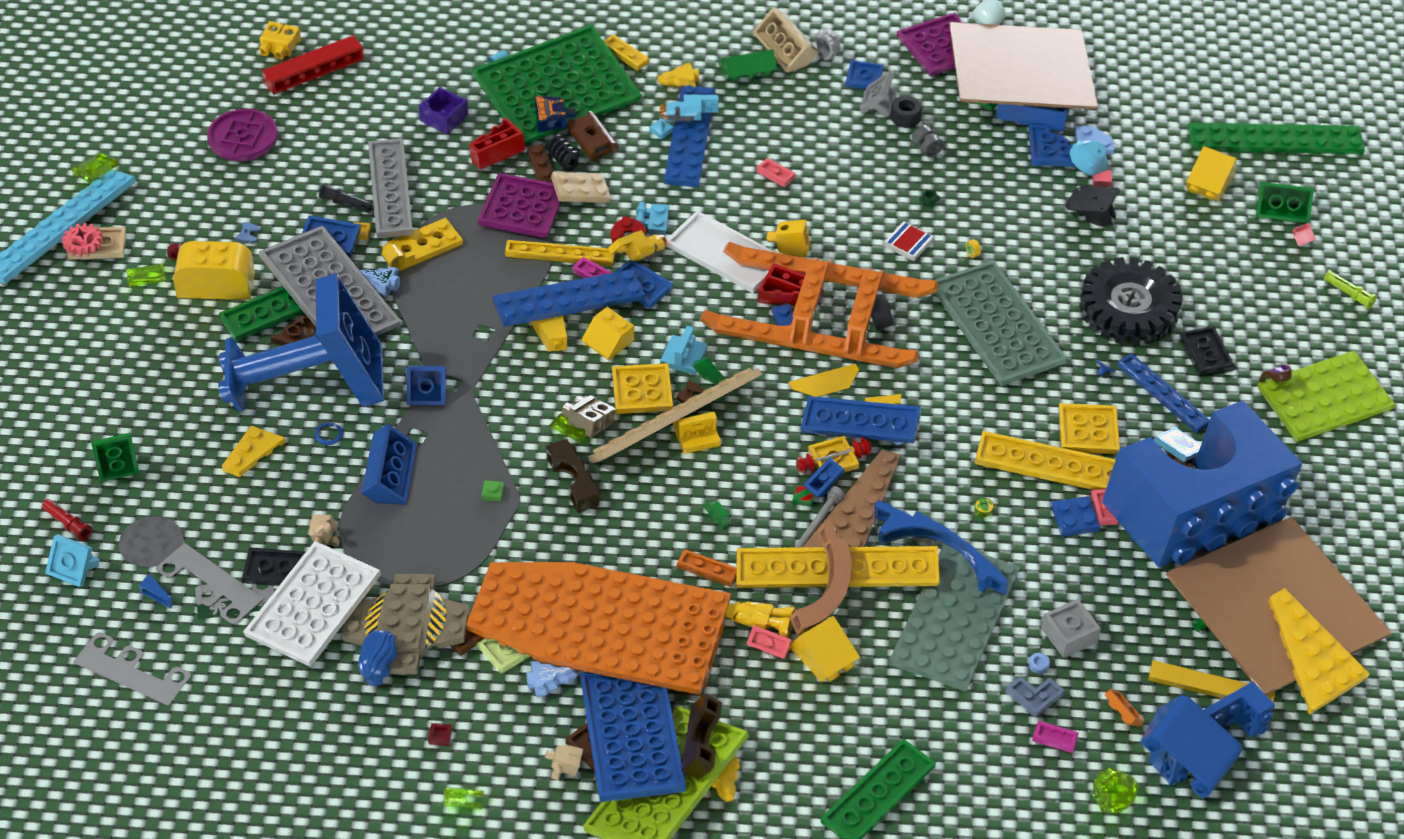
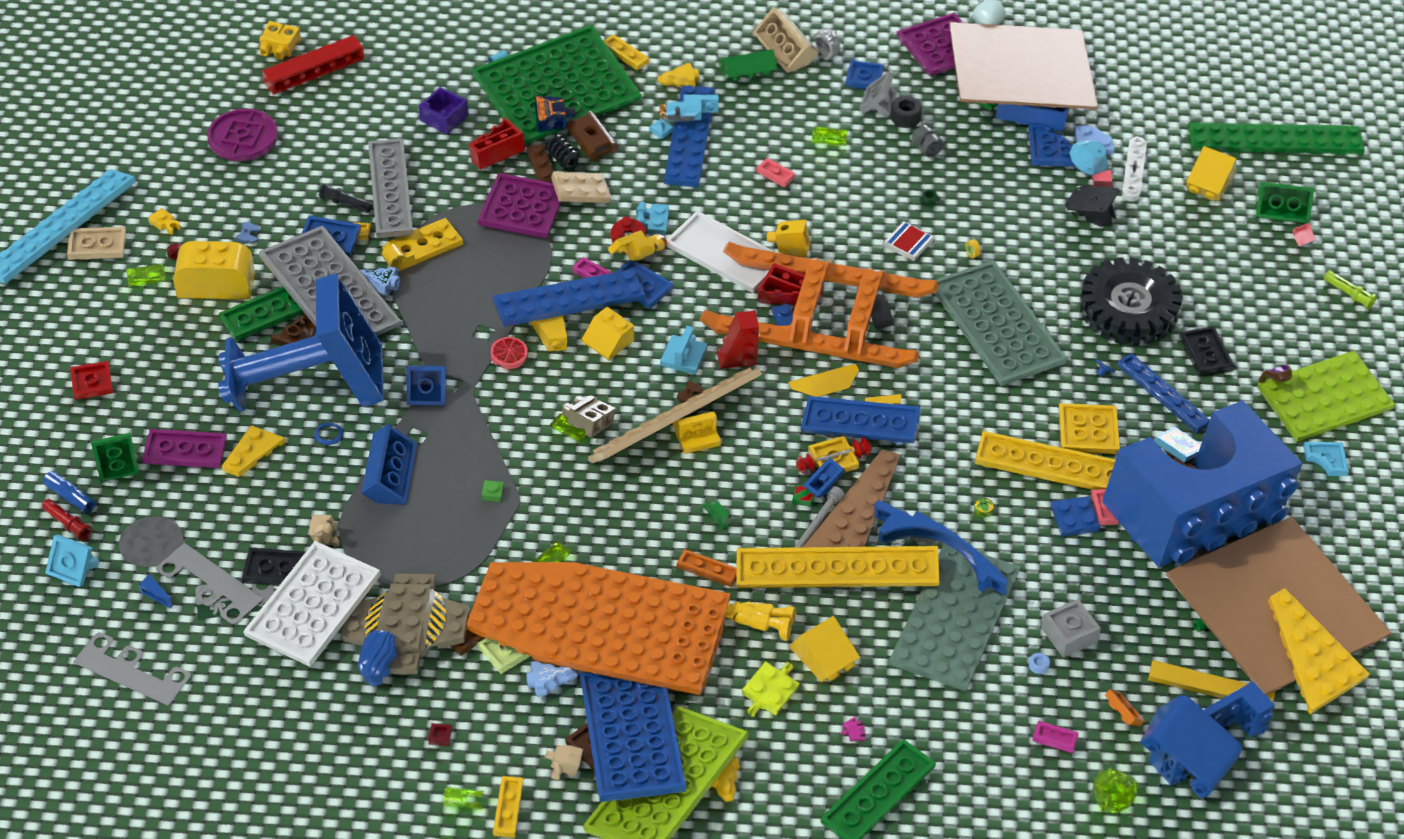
coral gear [62,223,103,257] -> none
clear neon green piece [71,153,119,182] -> none
yellow tile [505,240,615,266] -> none
dark brown arch [546,439,601,513] -> none
yellow plate [612,363,673,414] -> none
dark brown arch [681,693,722,780] -> none
green tile [692,357,726,385] -> none
coral plate [747,625,793,659] -> none
nougat arch [790,521,851,636] -> none
sand blue plate [1005,676,1065,718] -> none
none -> blue axle [43,471,96,514]
none -> red plate [70,361,113,400]
none -> magenta plate [142,429,228,468]
none -> yellow plate [148,208,181,235]
none -> tile [491,337,528,369]
none -> yellow plate [493,776,523,838]
none -> clear neon green tile [532,541,572,562]
none -> red wedge [717,310,759,369]
none -> neon yellow plate [741,662,800,716]
none -> clear neon green tile [812,127,848,146]
none -> dark pink piece [842,717,866,742]
none -> white piece [1122,137,1147,202]
none -> medium azure tile [1303,442,1349,476]

